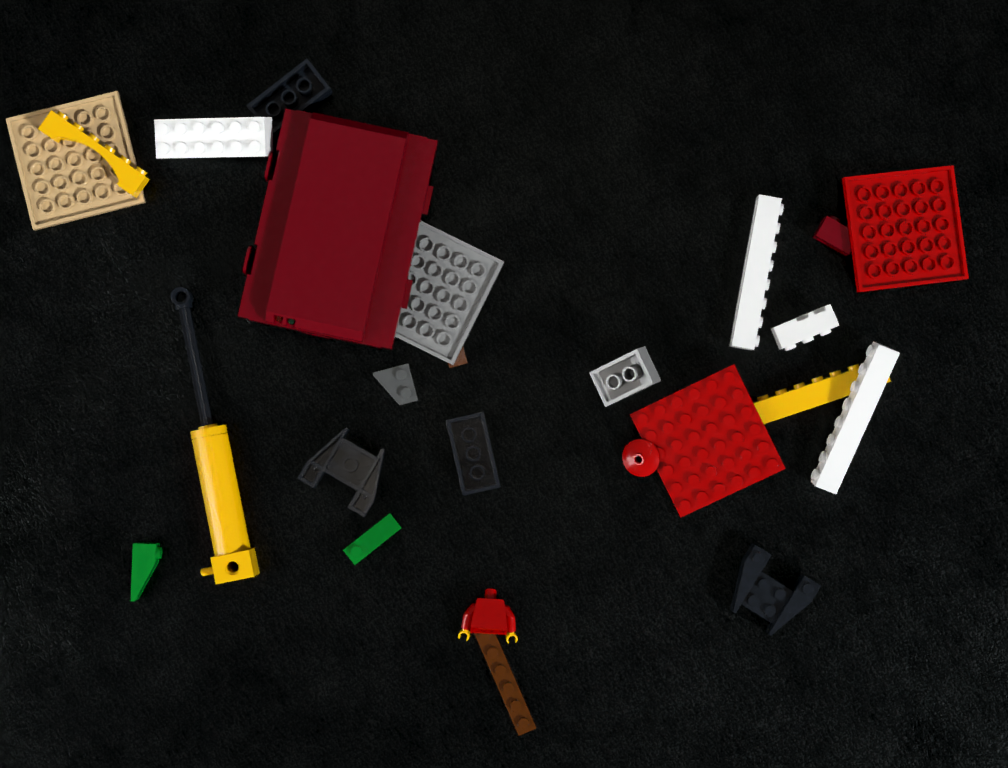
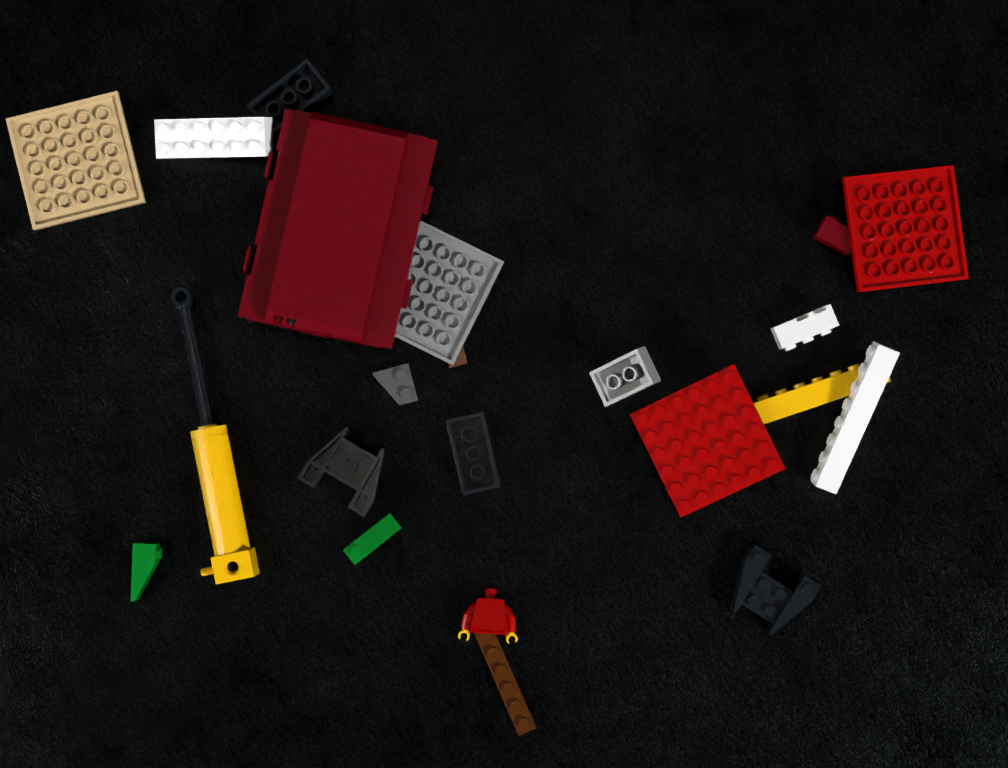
yellow arch [38,110,150,198] -> none
red dish [622,439,660,477] -> none
white brick [729,194,784,351] -> none

